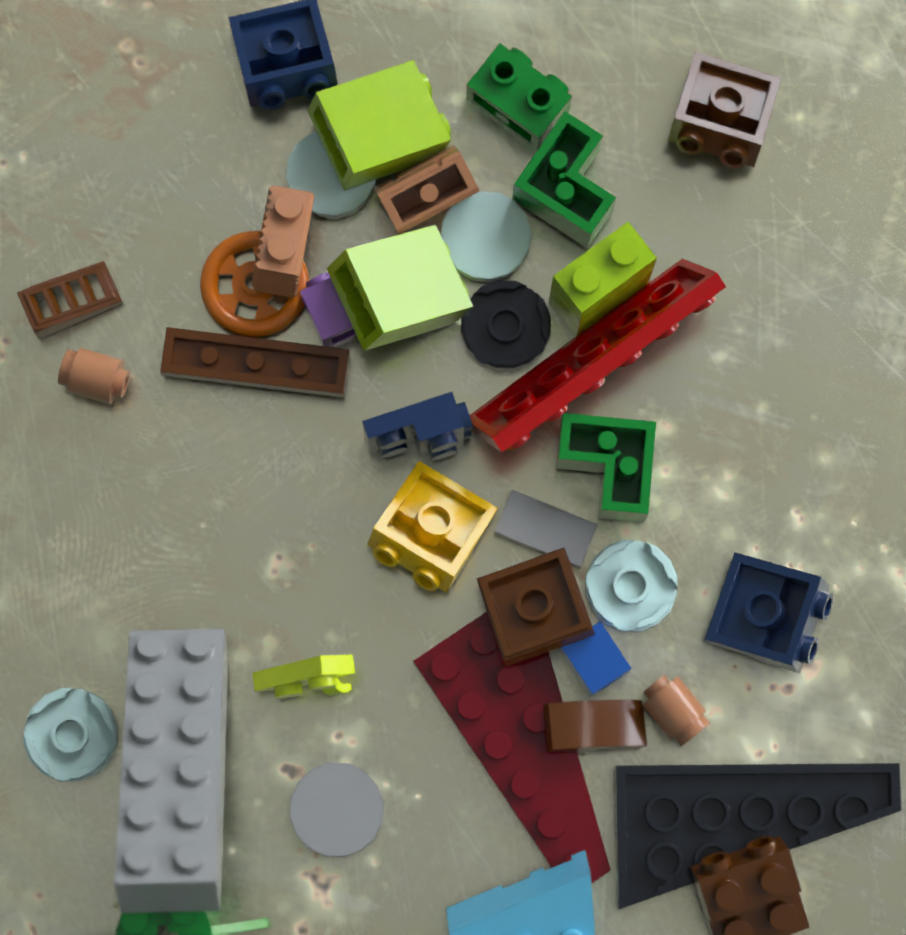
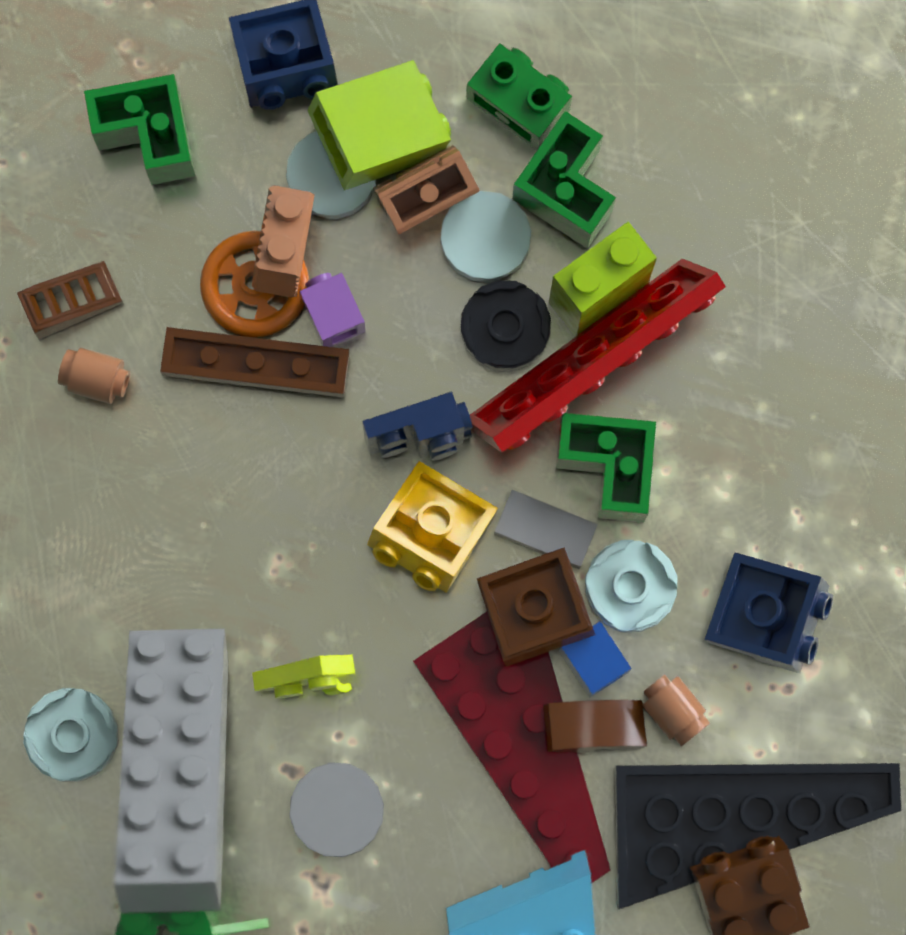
brick [326,225,473,351] -> none
reddish brown plate [667,52,781,168] -> none
none -> green brick [84,74,196,185]

